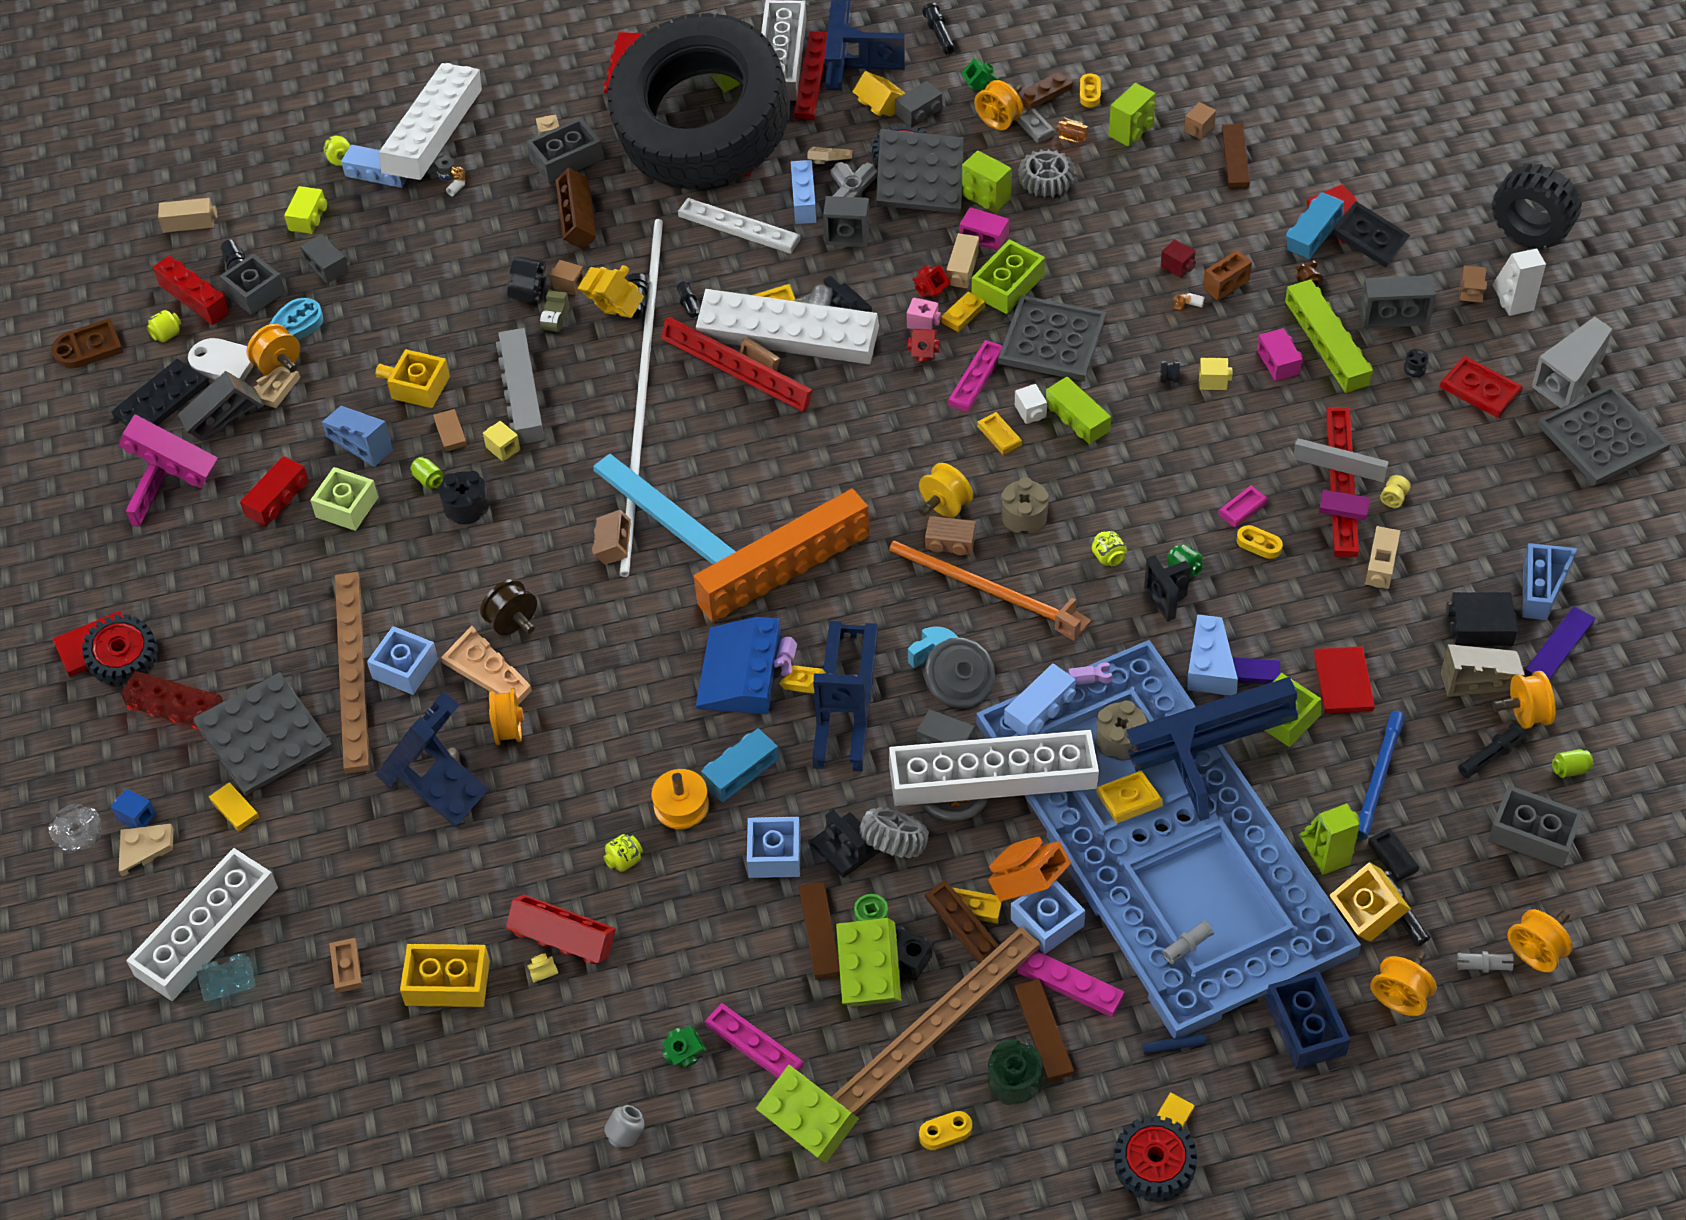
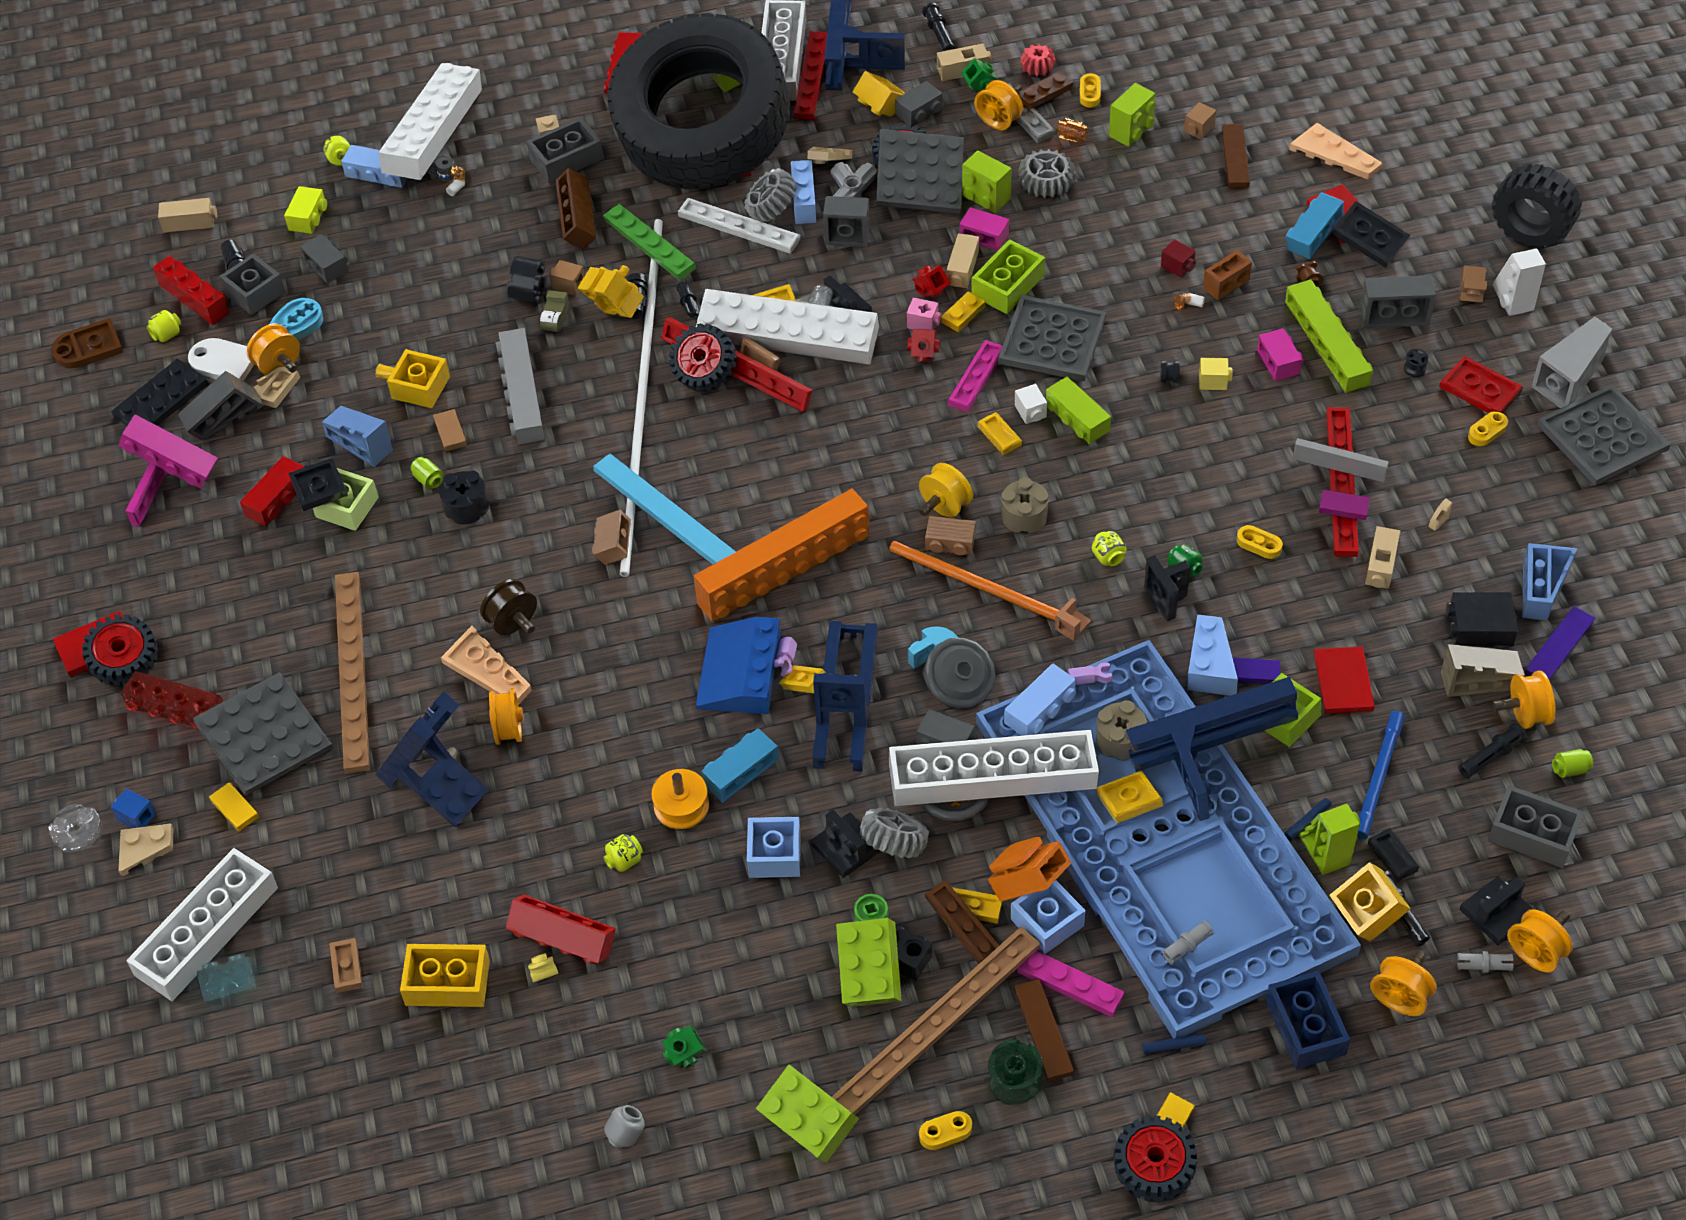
light blue brick [367,626,438,695] -> none
light yellow brick [483,421,521,462] -> none
dark pink tile [704,1003,804,1078] -> none
reddish brown tile [799,882,840,980] -> none
dark pink tile [1218,485,1268,528] -> none
light yellow wheel [1380,475,1411,508] -> none
none -> black plate [288,458,348,511]
none -> bright green plate [603,204,696,281]
none -> wheel [669,323,737,392]
none -> light grey gear [744,168,797,222]
none -> tan brick [937,44,992,81]
none -> coral gear [1021,44,1055,77]
none -> dark blue piece [1284,798,1332,841]
none -> light nougat wing [1289,123,1382,180]
none -> tan tile [1428,498,1453,531]
none -> black bracket [1459,876,1533,945]
none -> yellow plate [1468,412,1508,447]

